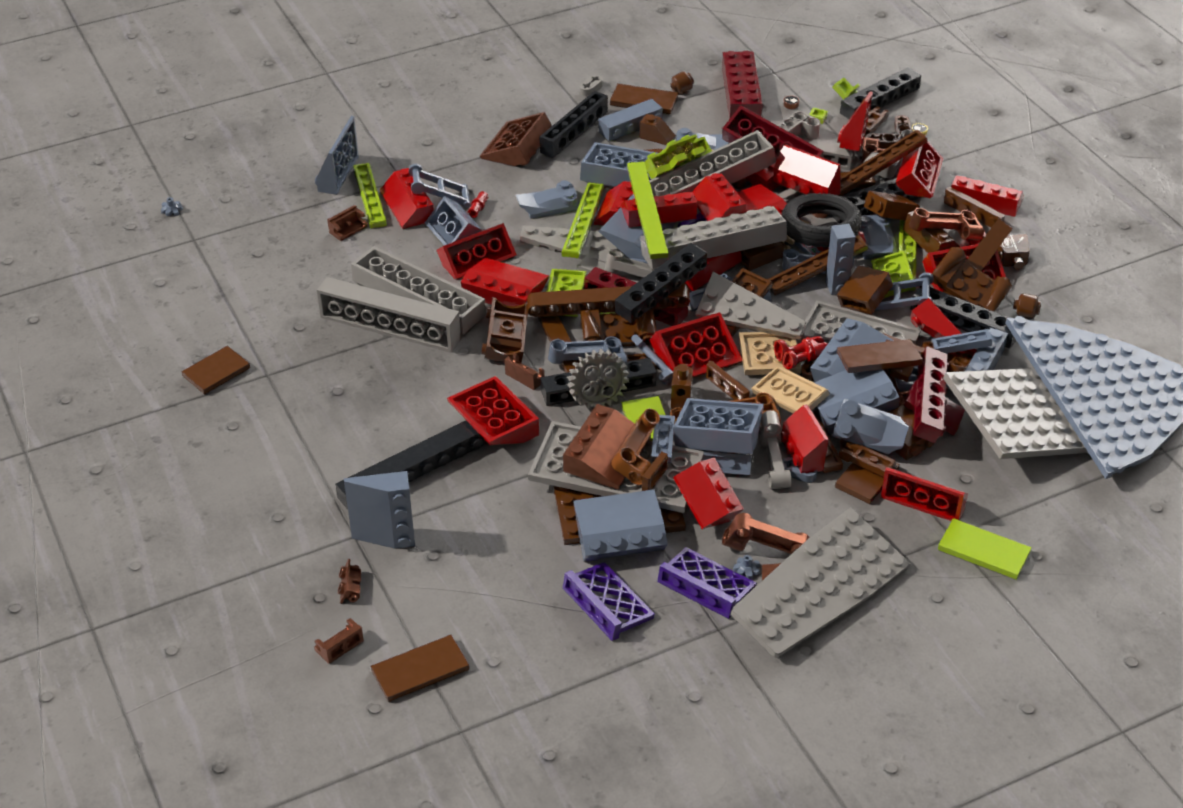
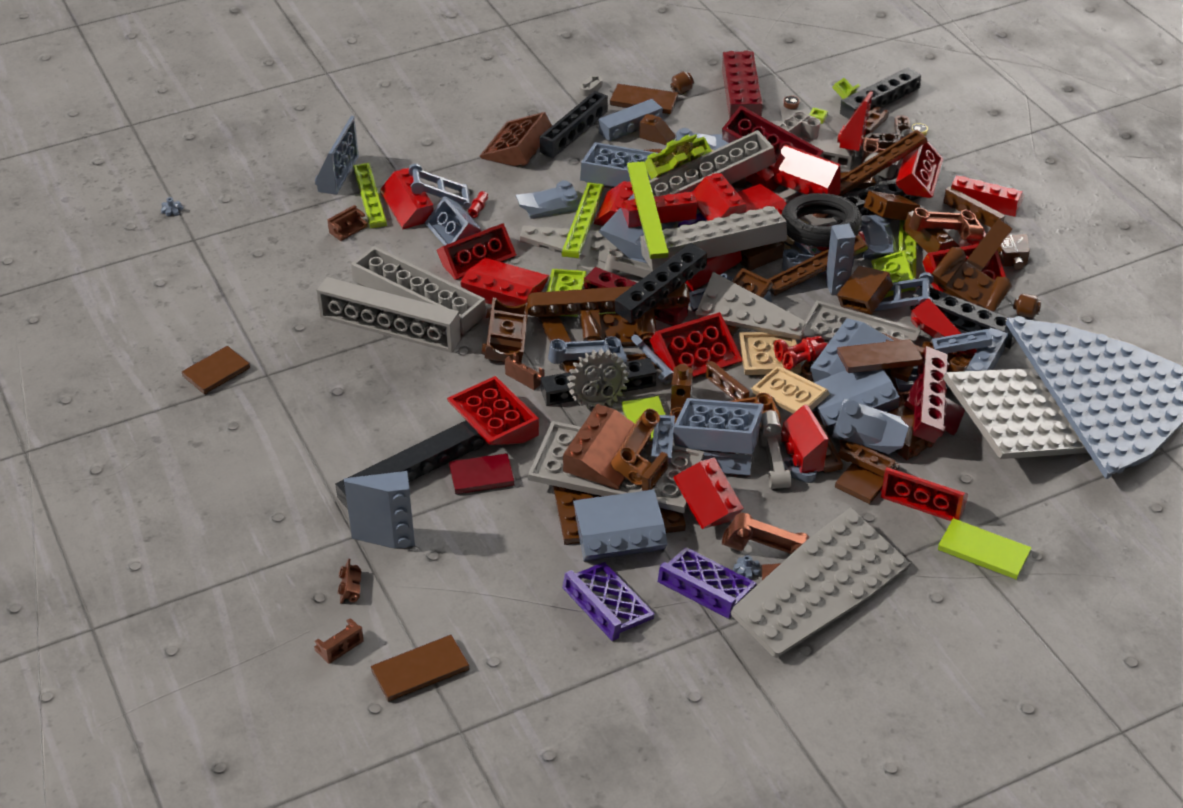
none -> dark red tile [449,453,515,494]

